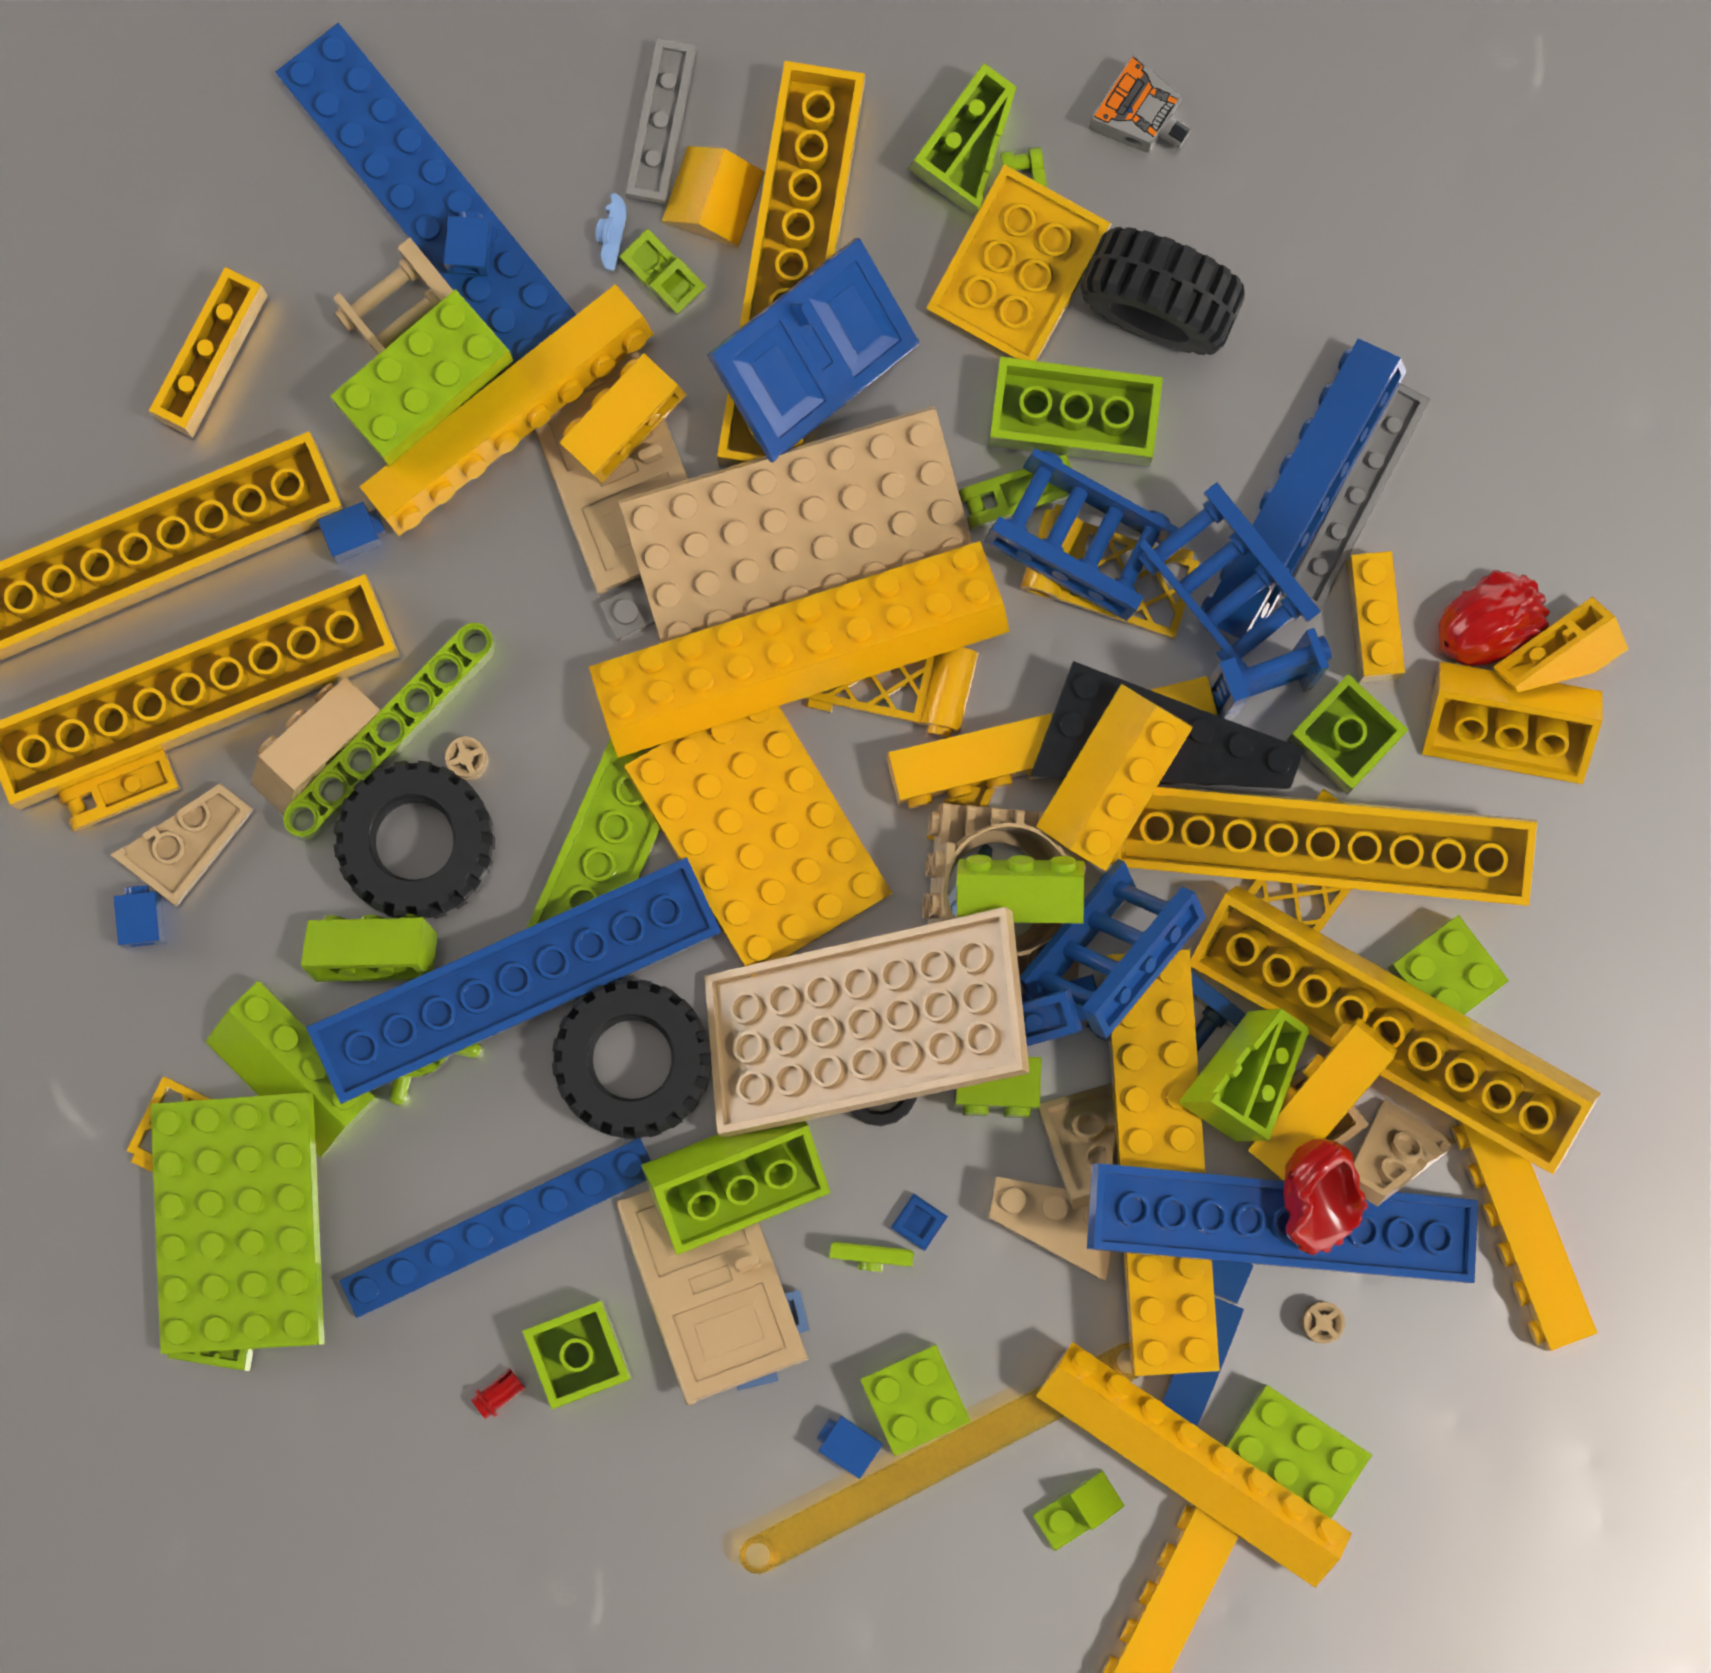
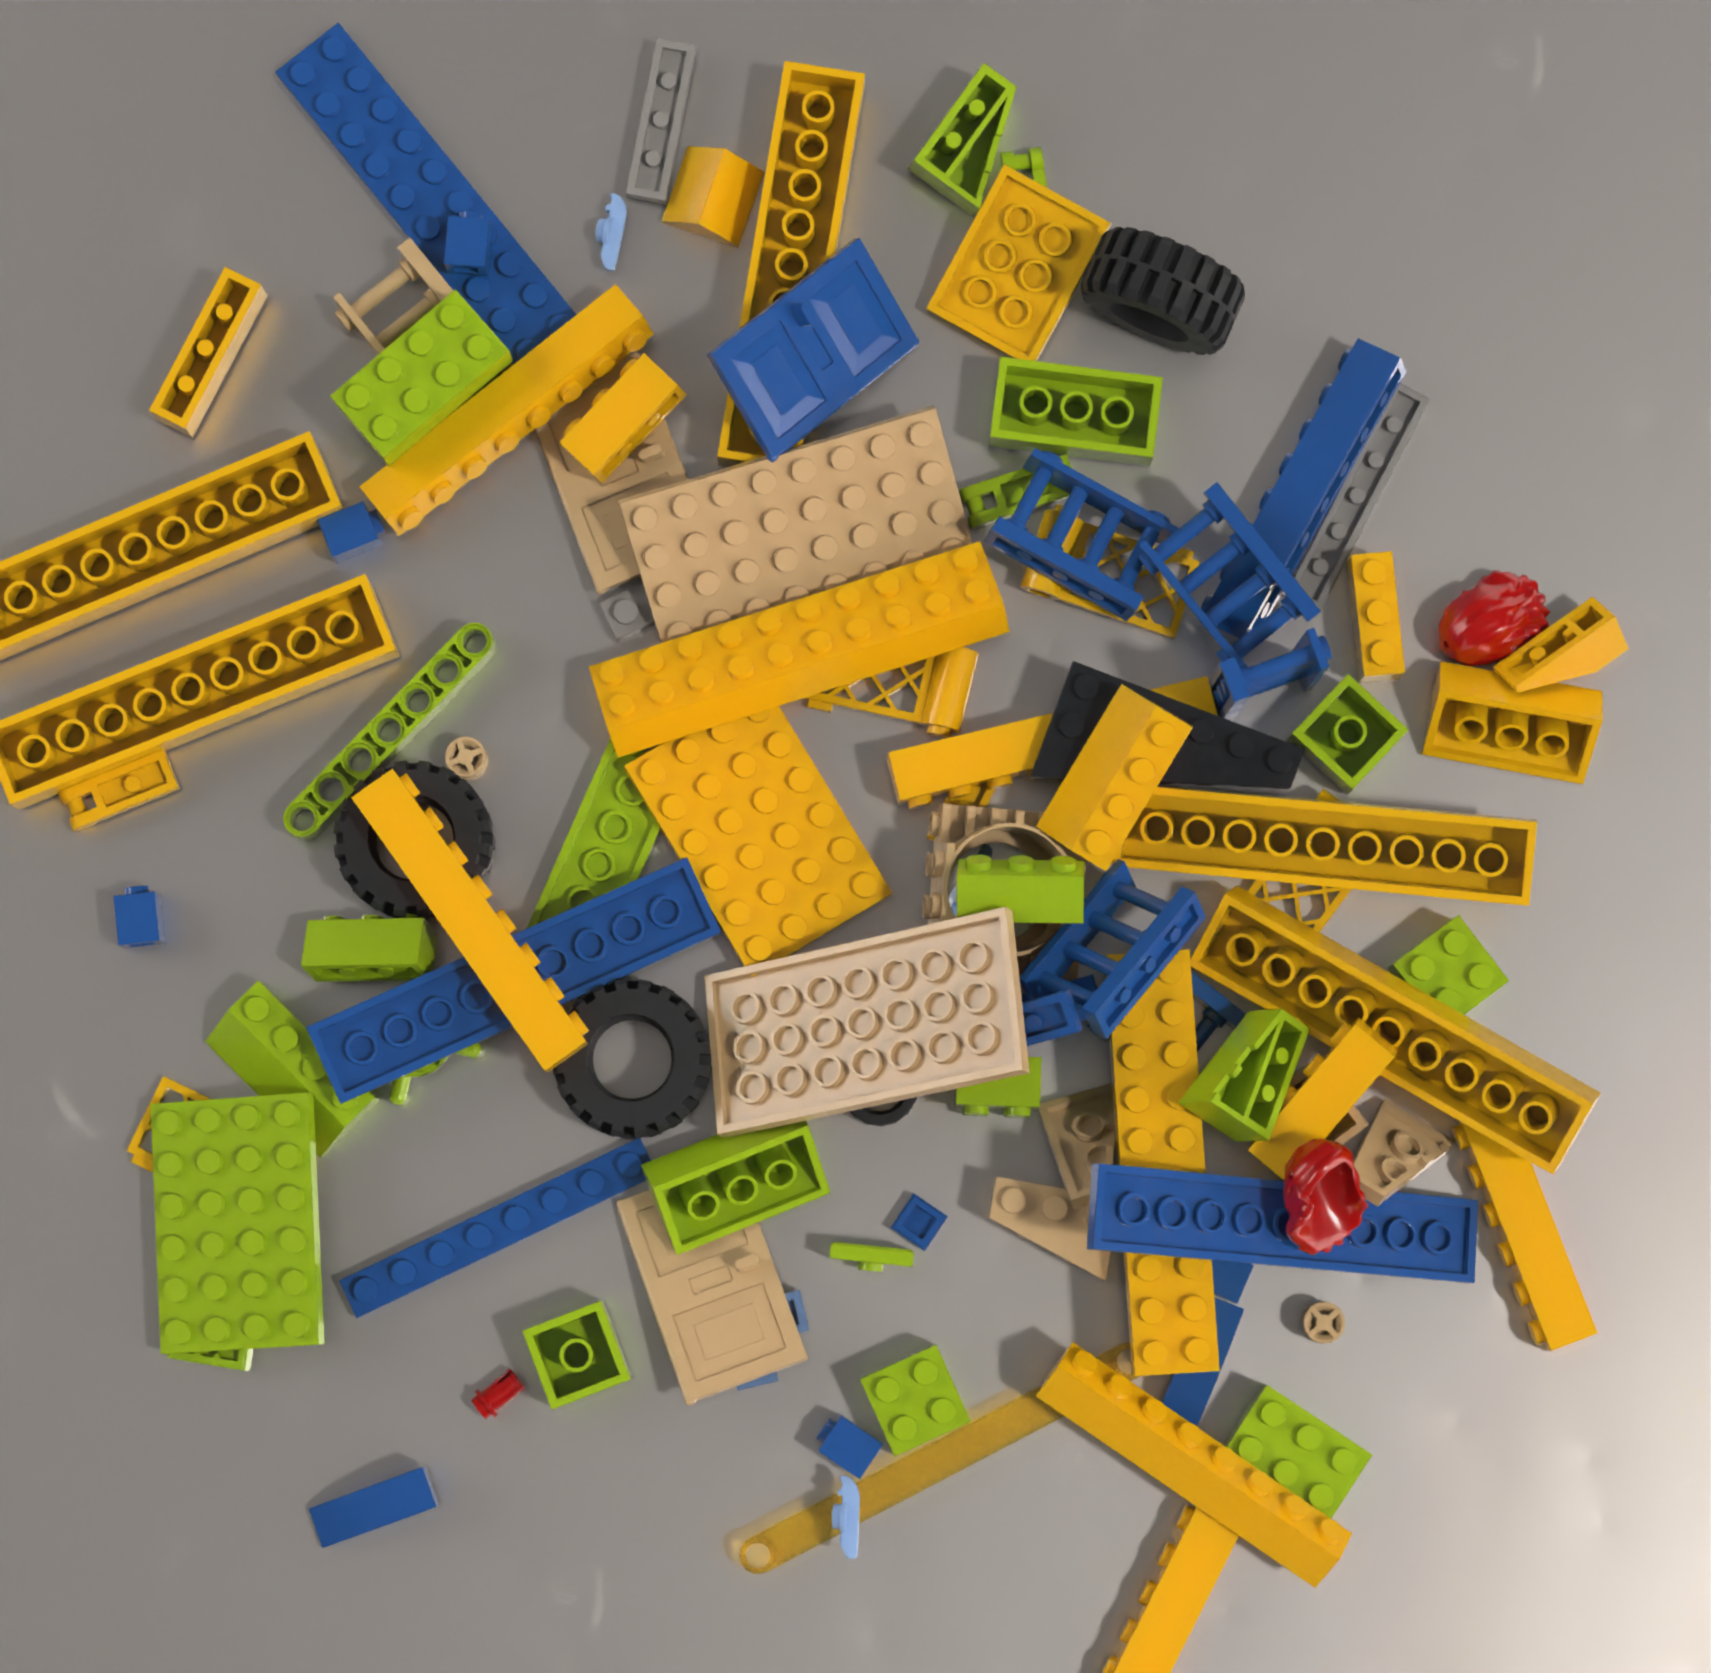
tan wing [111,783,254,906] -> none
tan wedge [251,677,381,816] -> none
lime slope [618,229,706,315] -> none
lime slope [1032,1470,1125,1551] -> none
torso [1089,54,1192,153] -> none
none -> blue slope [309,1466,439,1548]
none -> yellow brick [351,768,589,1073]
none -> light blue piece [832,1475,860,1559]

